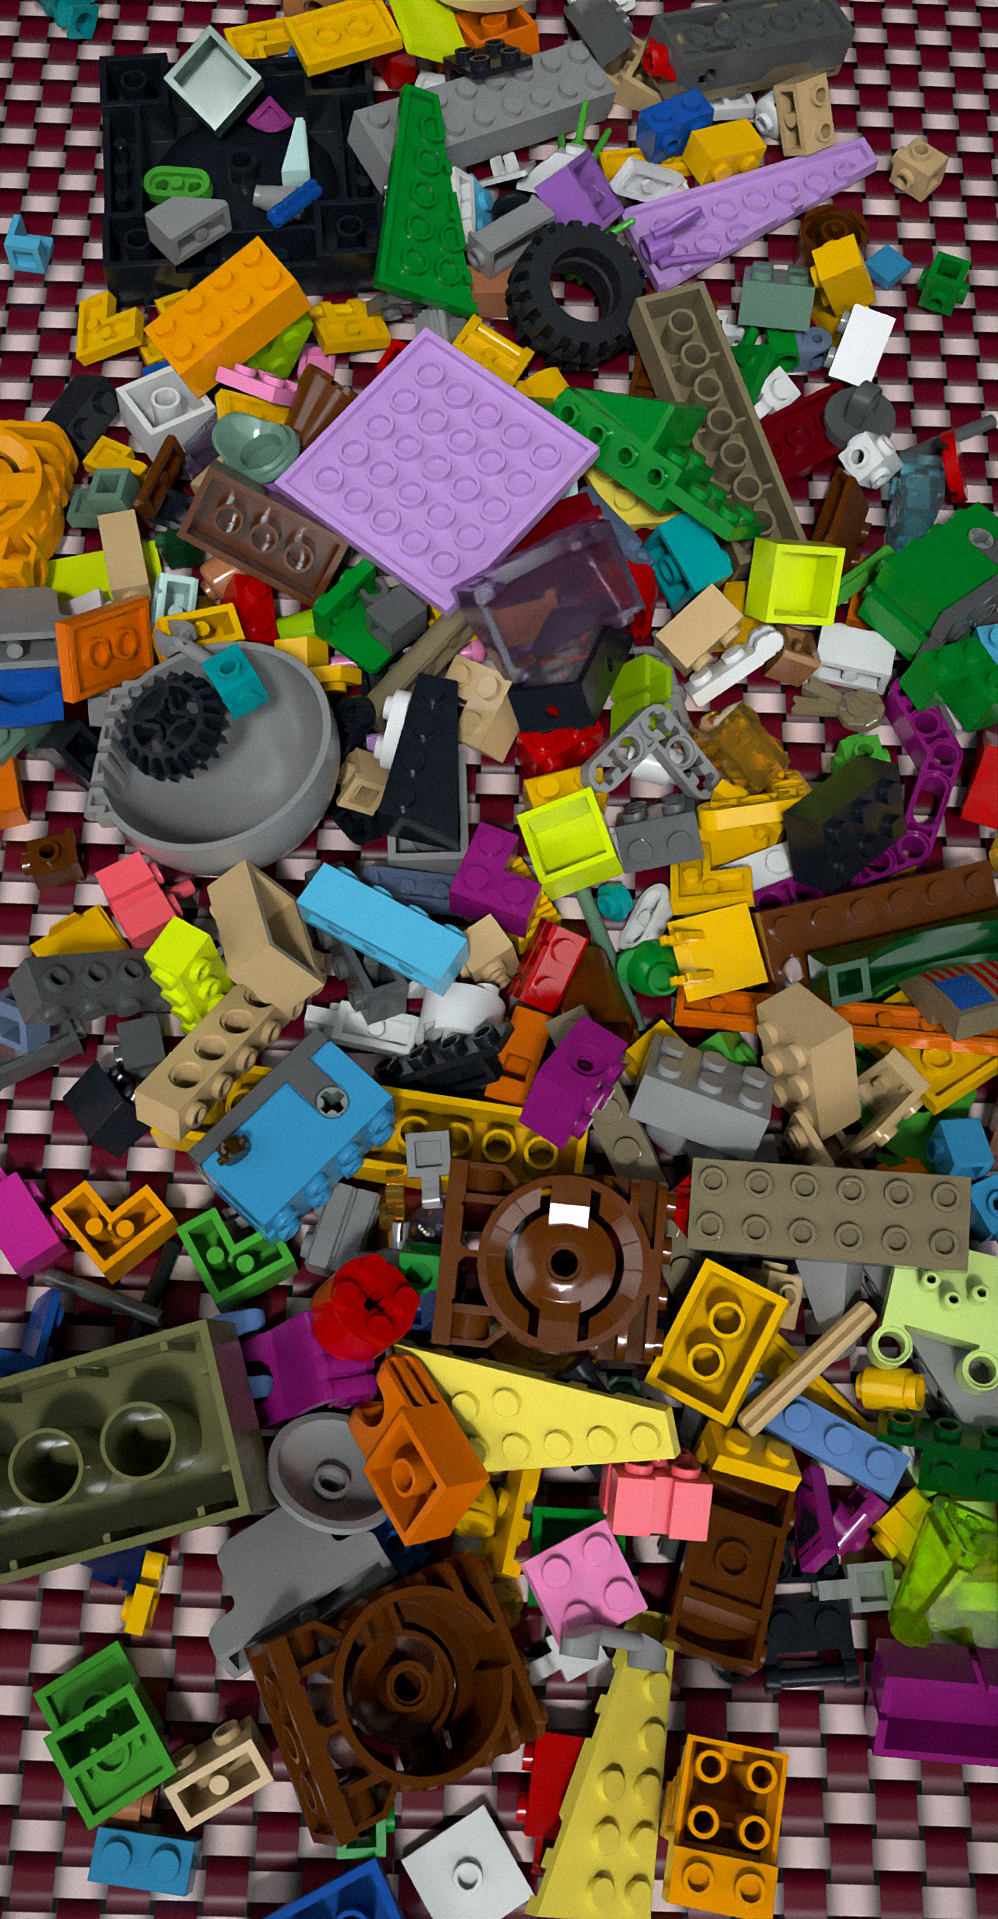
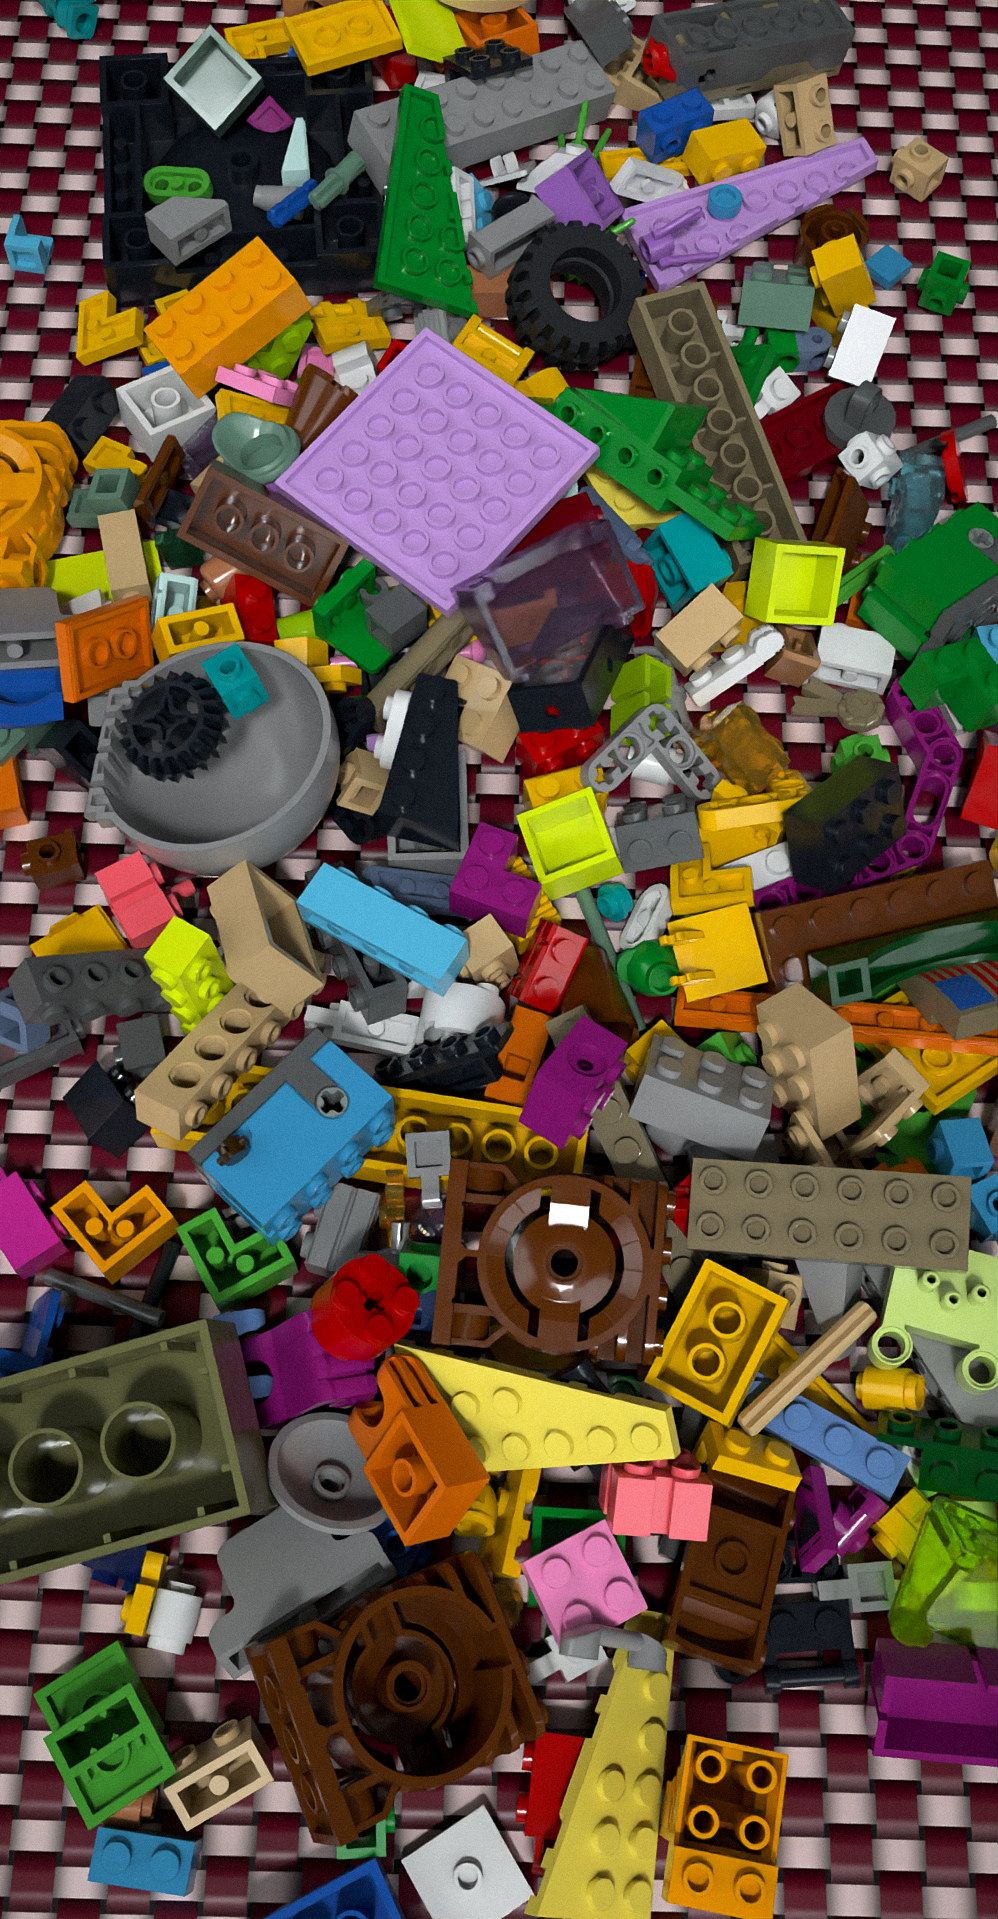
light grey bar [154,620,214,666] -> none
none -> white brick [145,1580,203,1655]
none -> sand green axle [308,151,366,211]
none -> white brick [332,340,378,395]
none -> dark azure tile [707,184,743,219]

